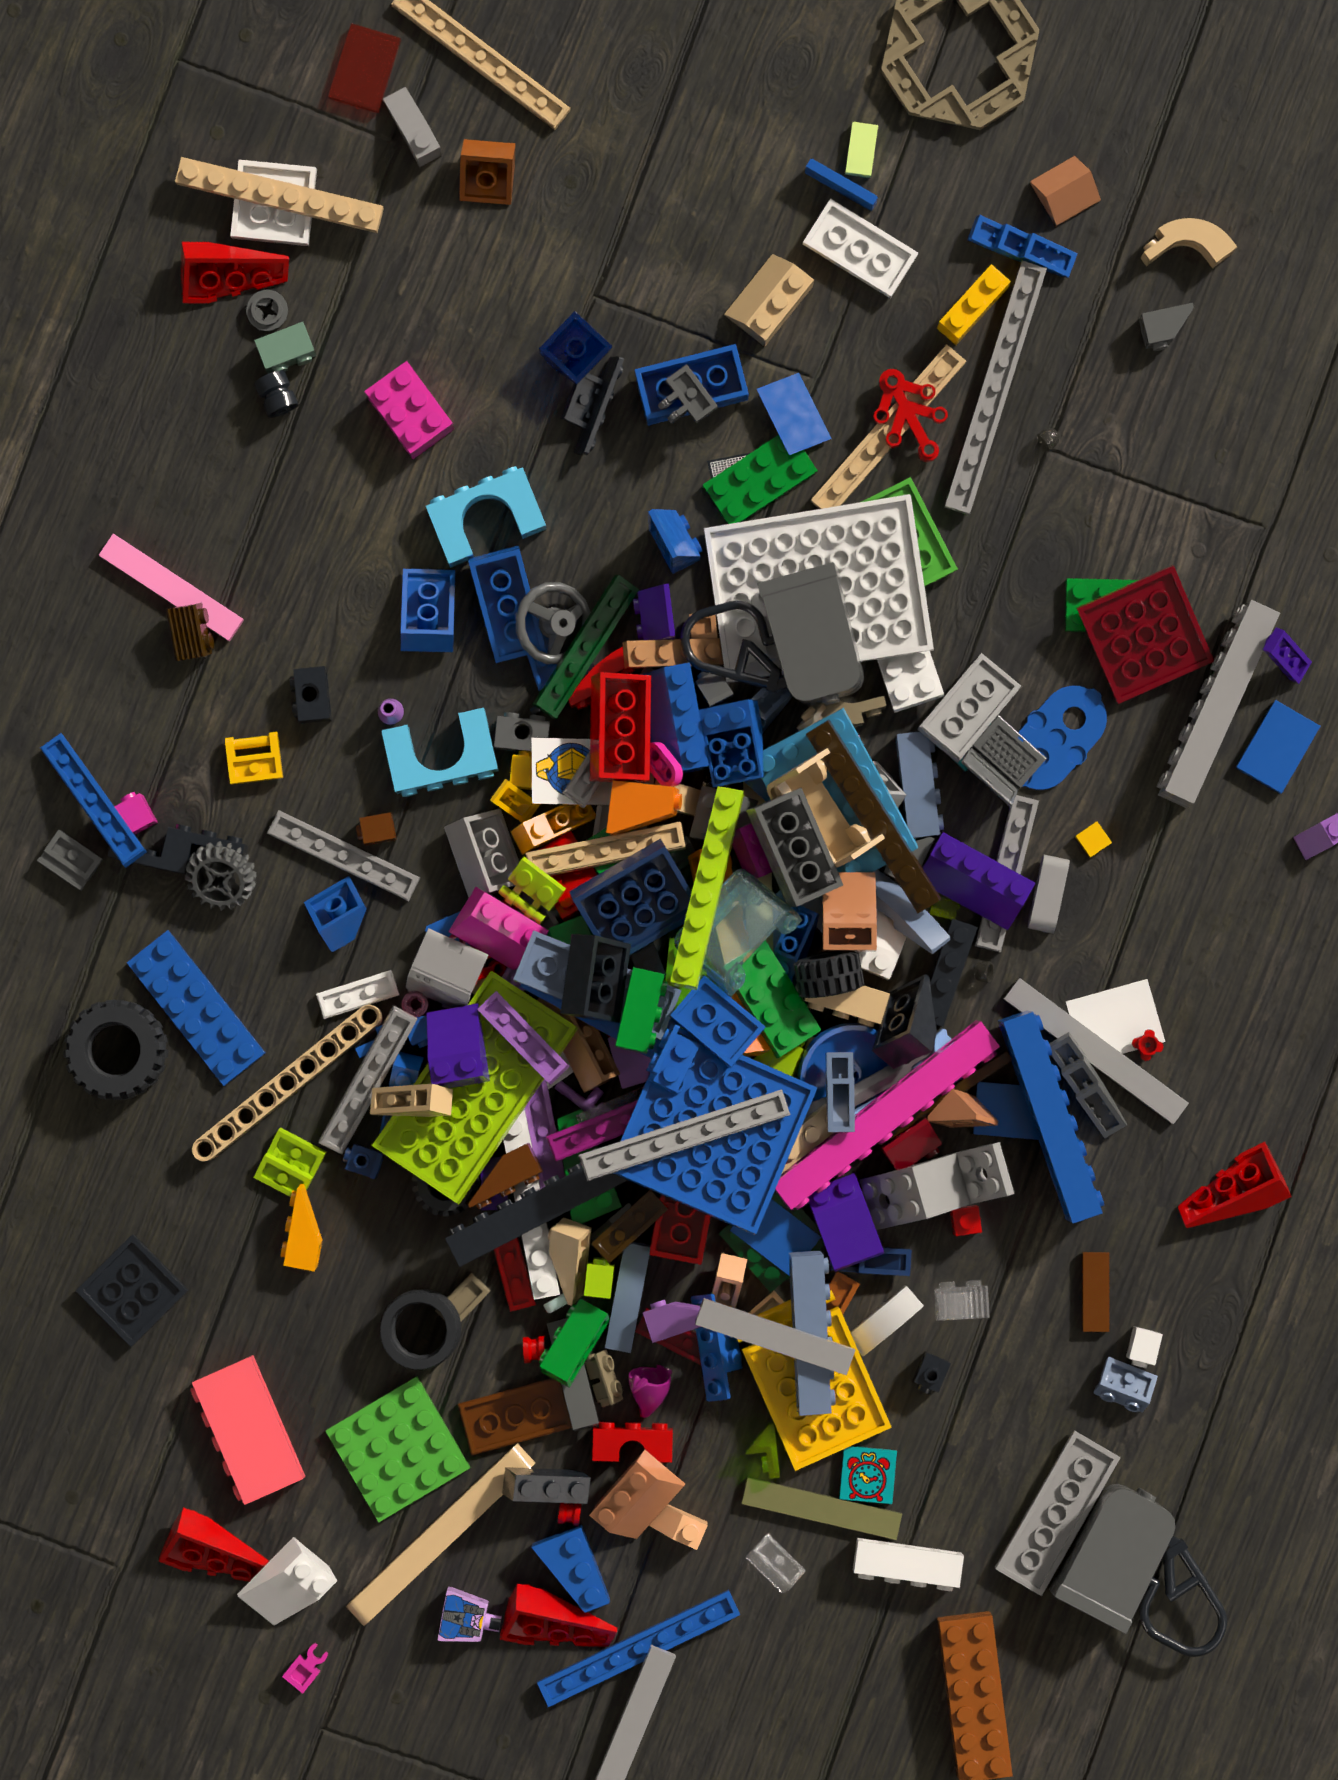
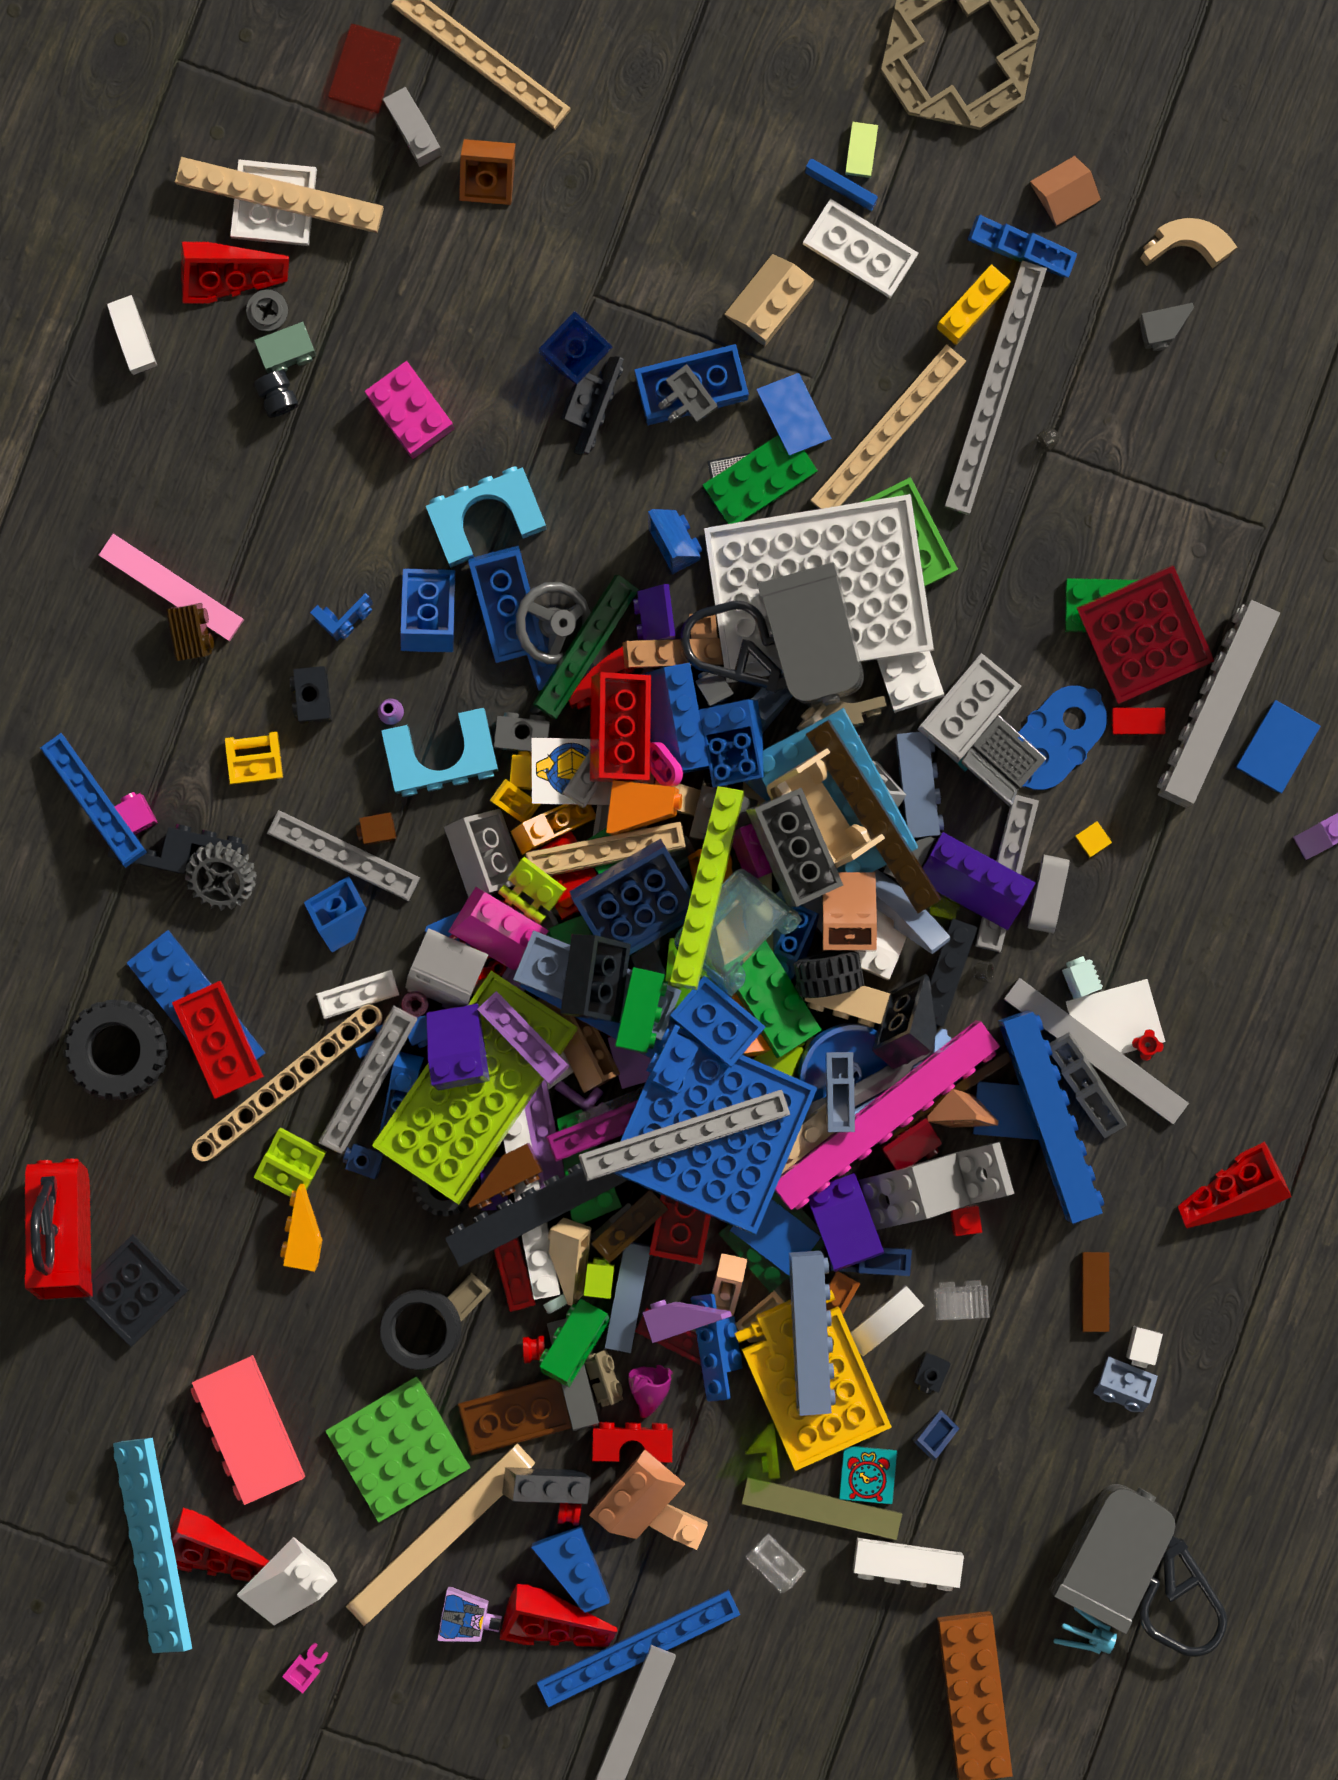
dark grey plate [37,830,103,891] -> none
tan slope [370,1084,453,1117] -> none
light grey tile [695,1298,855,1376] -> none
red plant [873,369,948,462] -> none
light grey plate [995,1430,1121,1596] -> none
dark purple plate [1263,627,1312,684] -> none
none -> red piece [25,1159,93,1300]
none -> white slope [107,295,157,375]
none -> medium azure plate [113,1438,192,1653]
none -> red plate [172,981,264,1099]
none -> blue bracket [310,593,373,641]
none -> dark blue slope [912,1410,960,1461]
none -> medium azure plant [1054,1607,1117,1654]
none -> light aqua brick [1062,956,1103,999]
none -> red tile [1112,708,1165,735]

